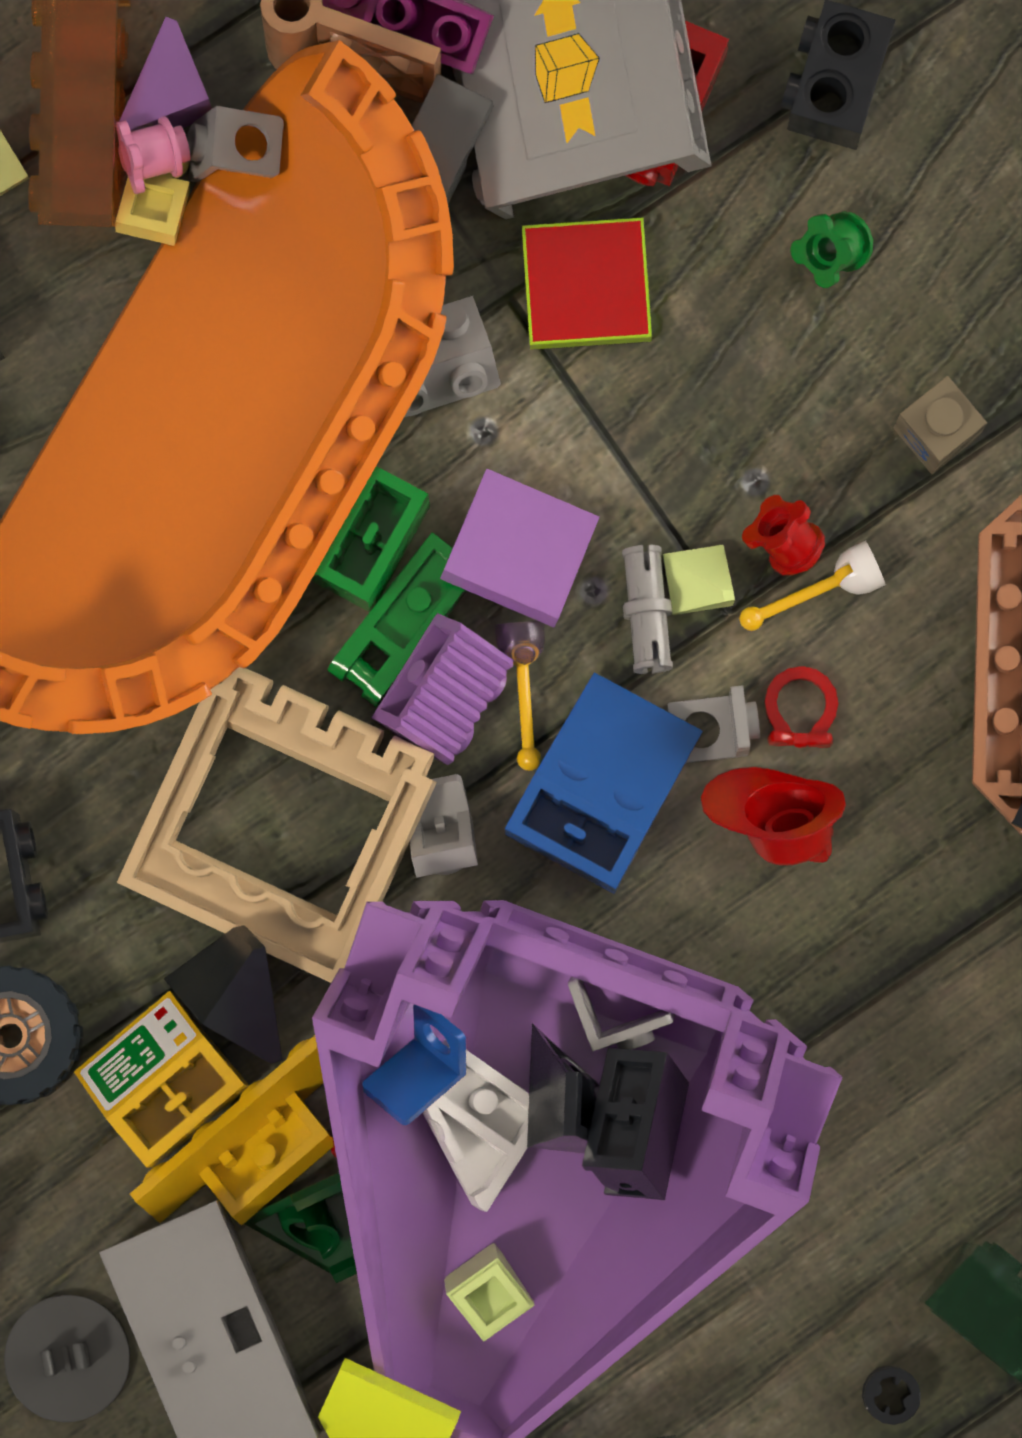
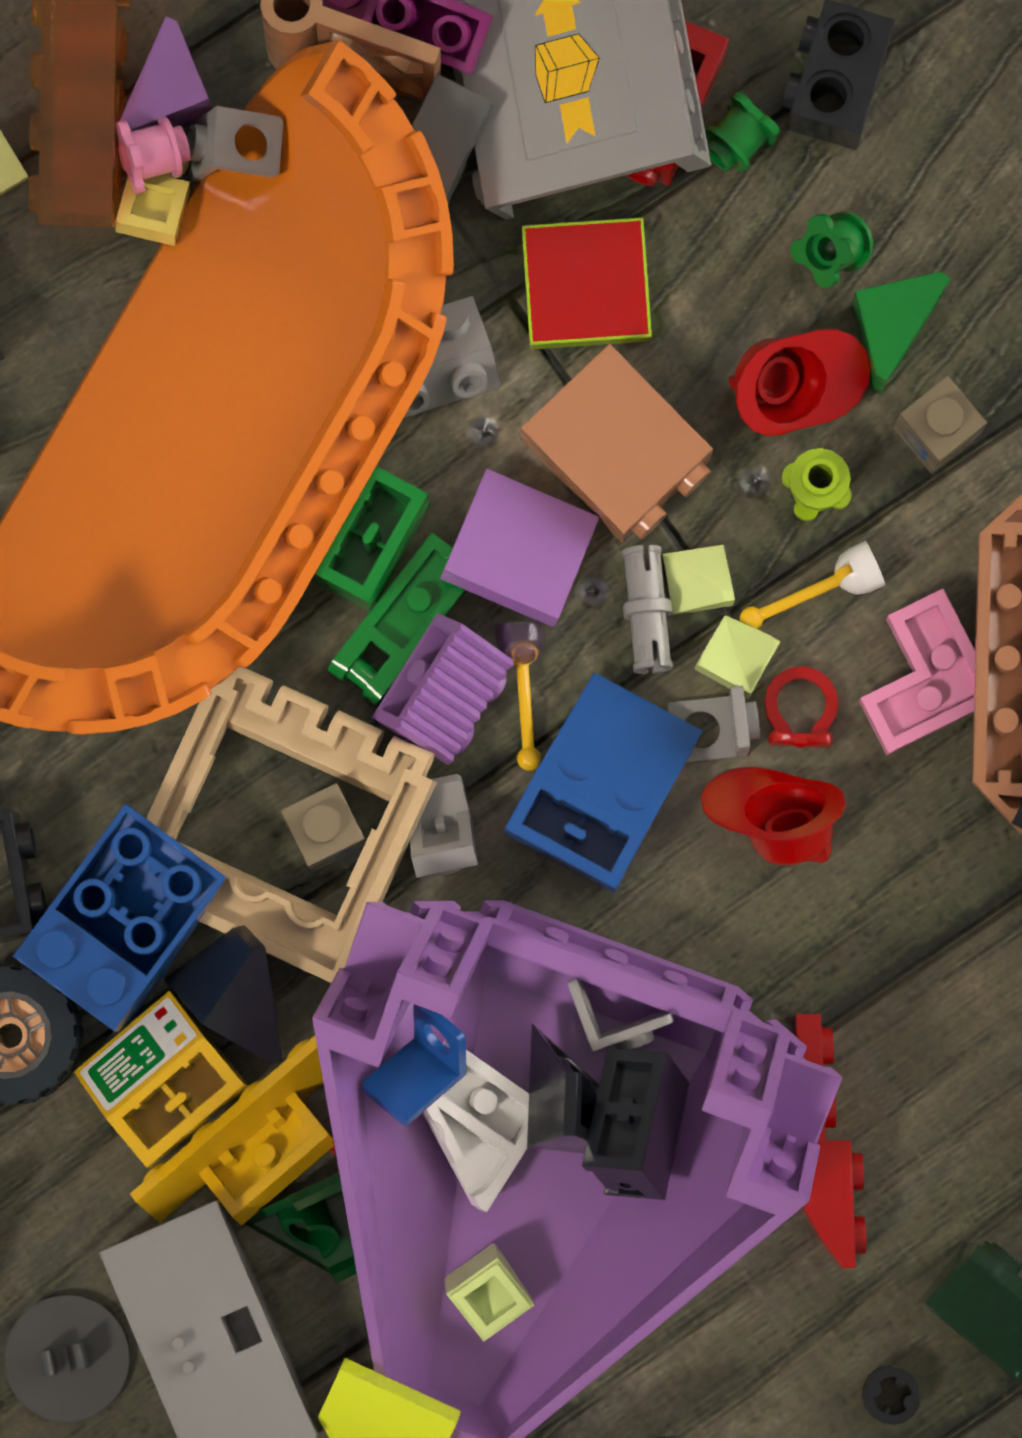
red brick [742,495,825,575] -> none
none -> blue slope [13,804,227,1031]
none -> dark tan brick [280,783,366,872]
none -> nougat brick [521,344,713,544]
none -> yellowish green slope [695,615,780,699]
none -> green brick [705,91,781,172]
none -> red piece [728,329,870,436]
none -> lime brick [782,448,852,521]
none -> red slope [792,1014,867,1268]
none -> green slope [851,271,951,393]
none -> bright pink plate [859,589,975,756]

